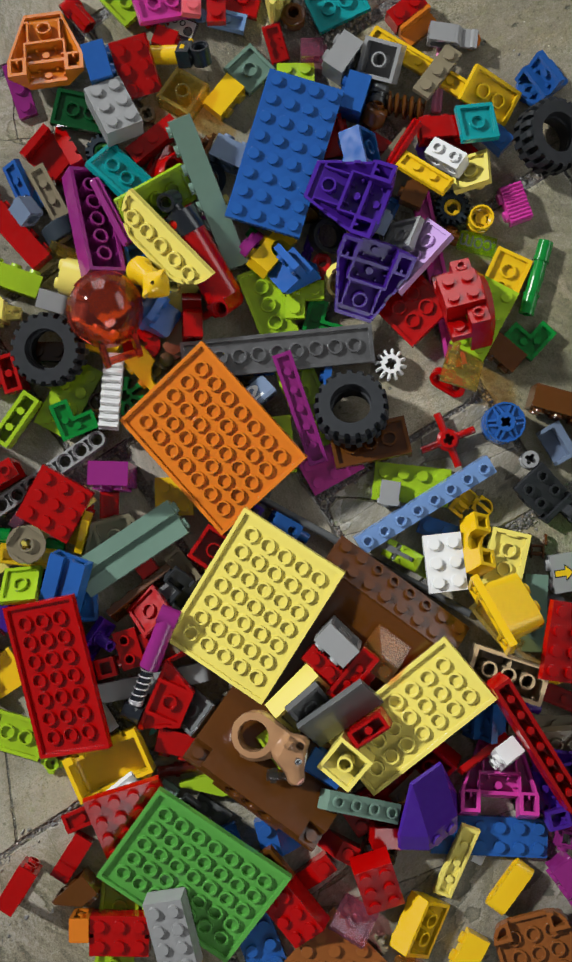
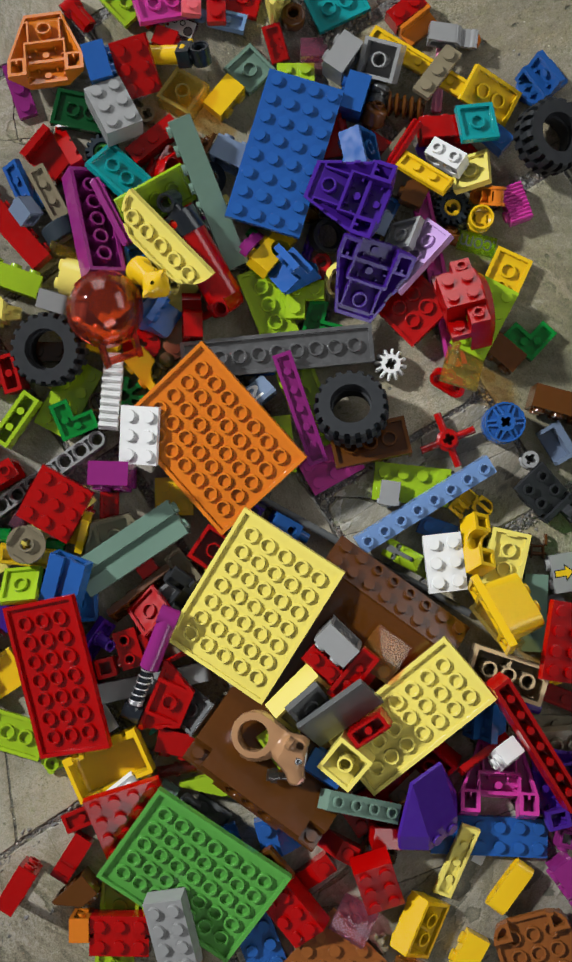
blue plate [319,366,332,385] -> none
green piece [518,239,554,317] -> none
none -> white plate [119,405,161,466]
none -> orange piece [470,186,507,207]

